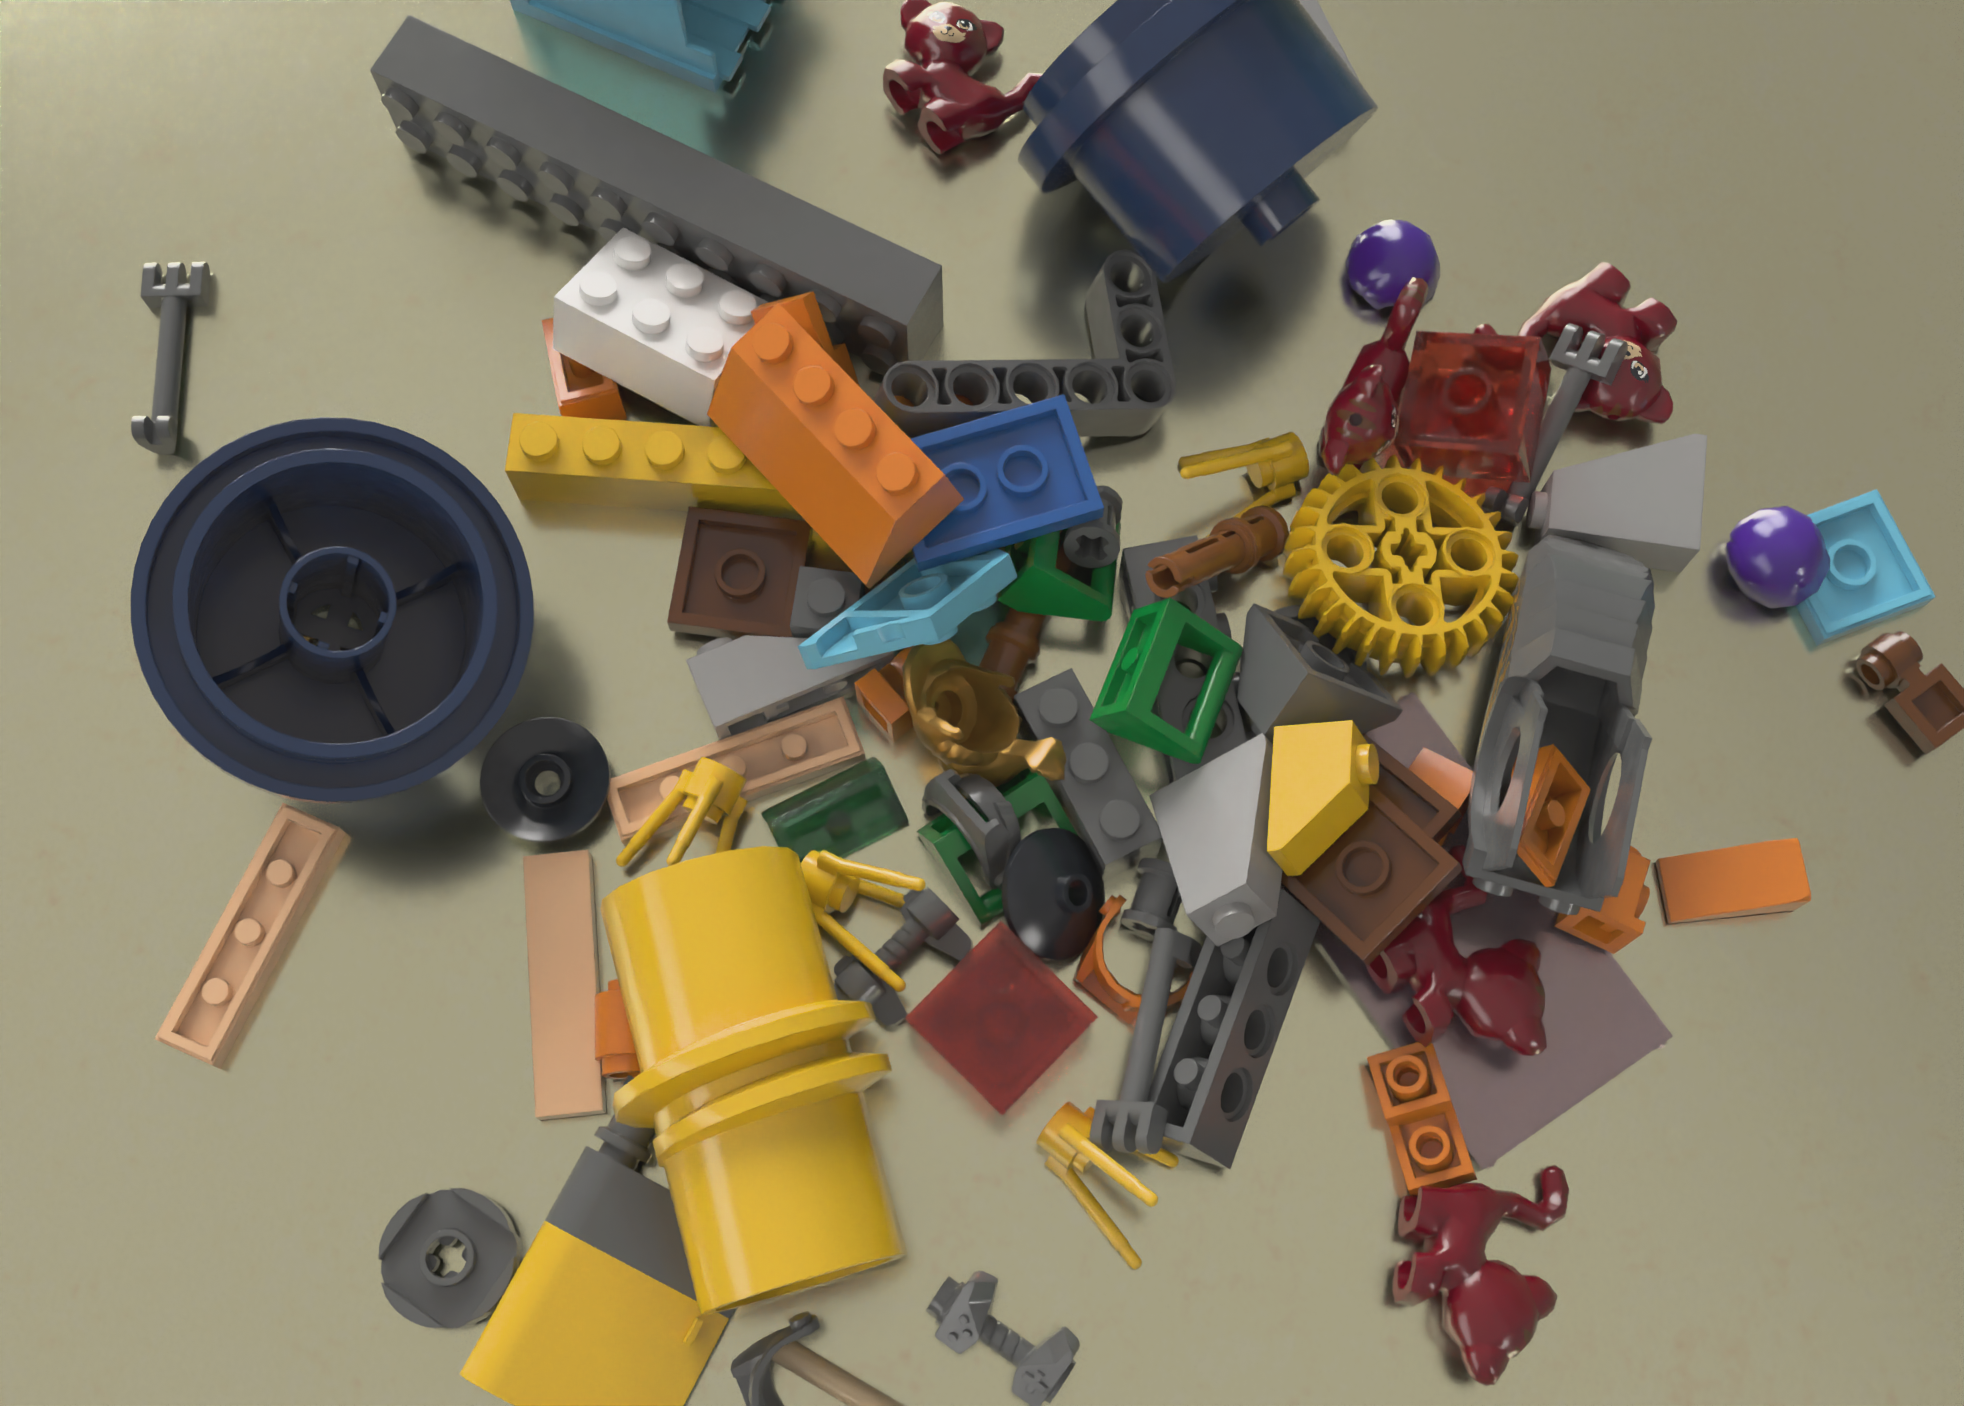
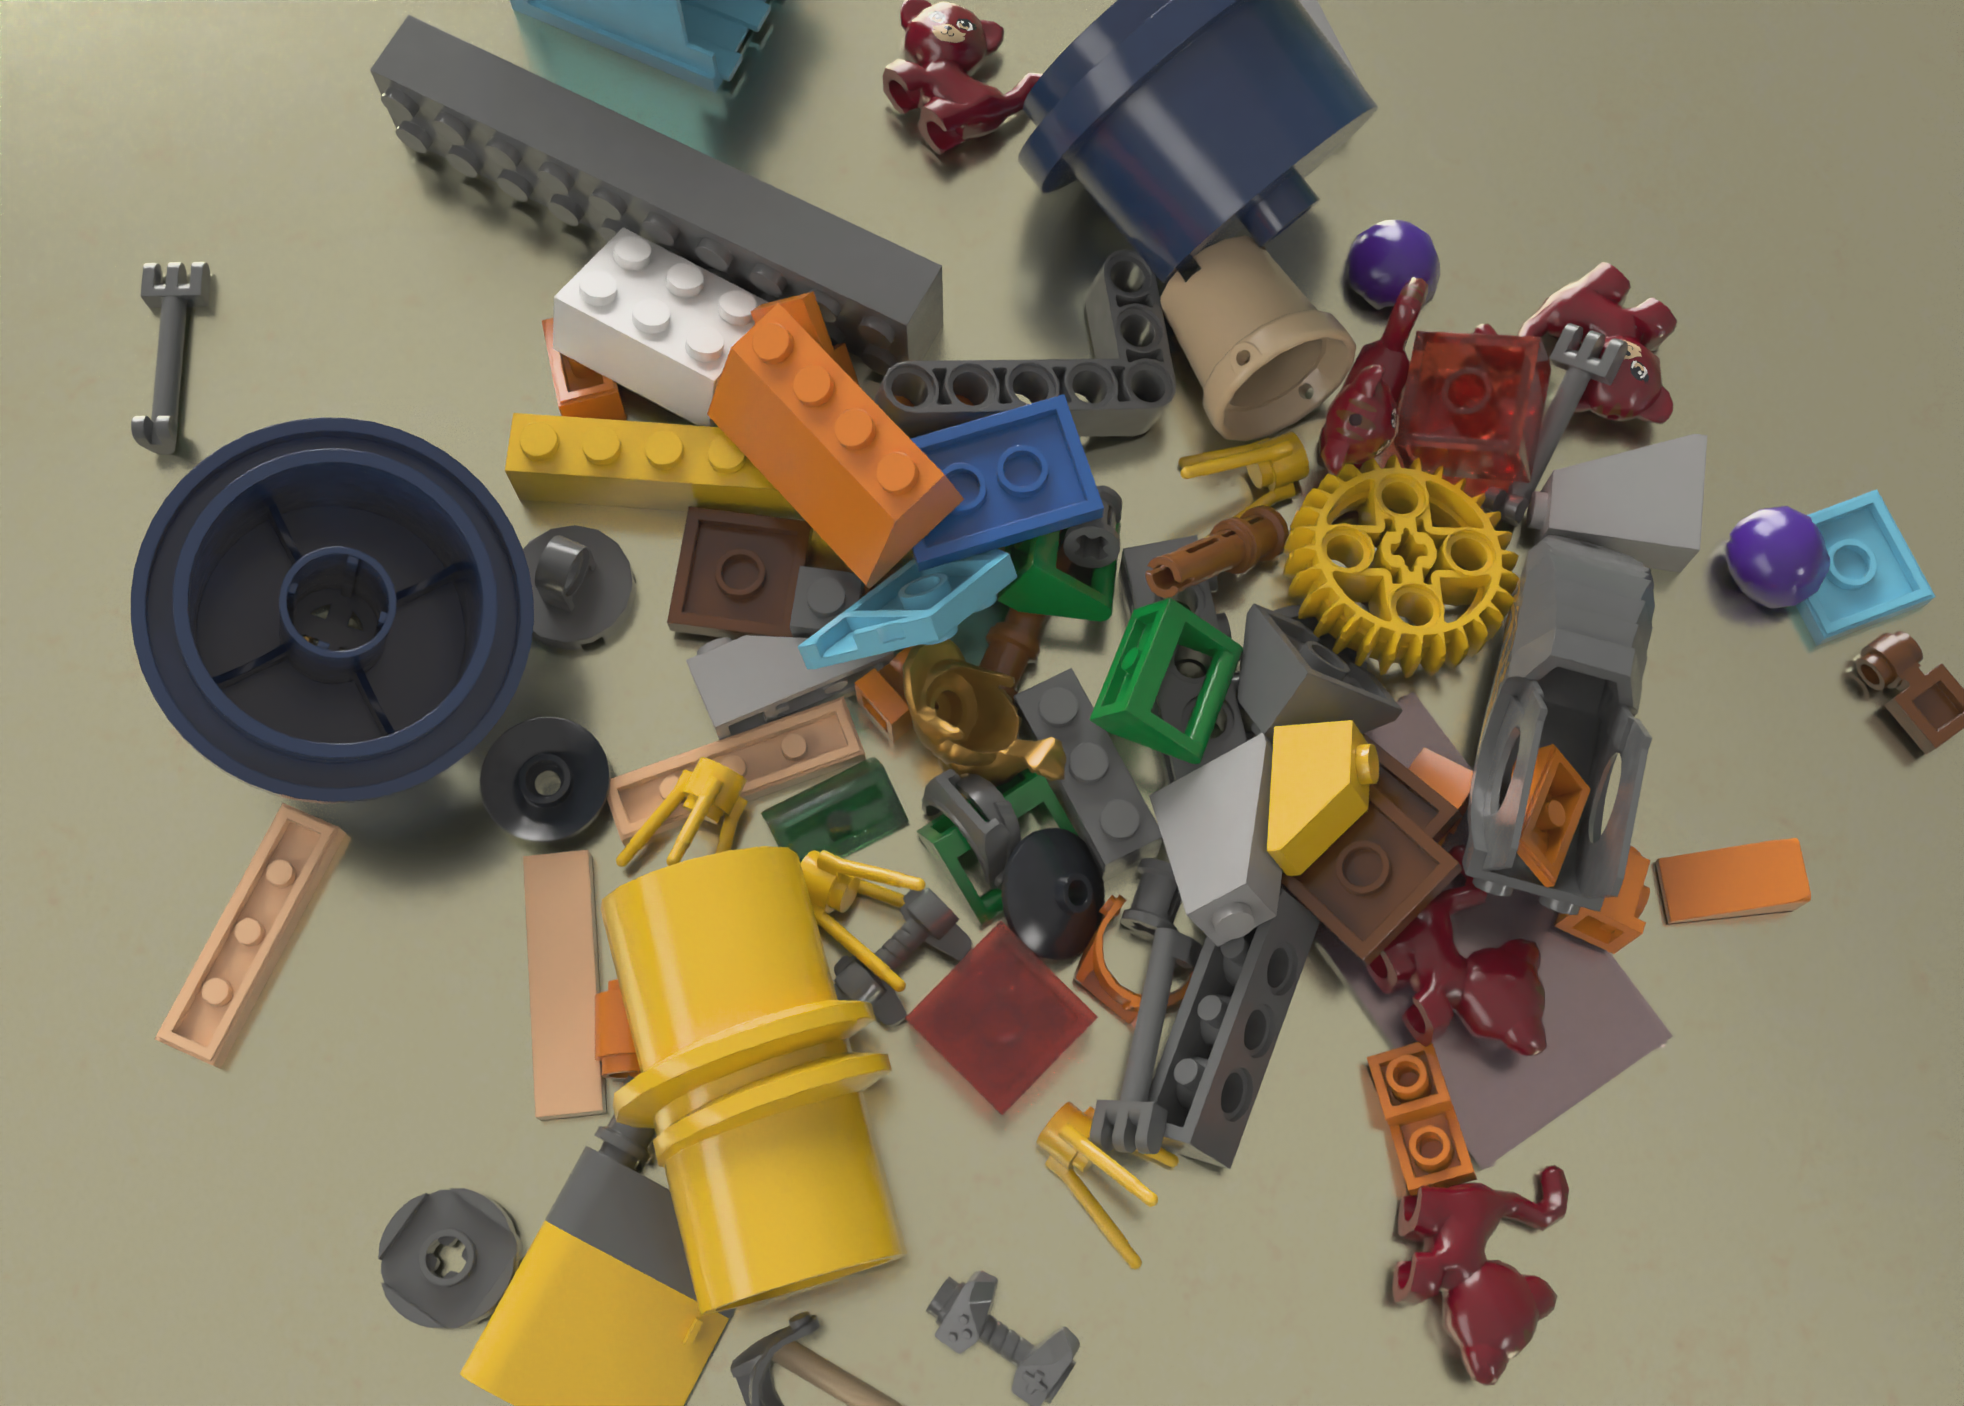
none -> dark grey tile [523,525,636,650]
none -> tan piece [1160,236,1356,442]

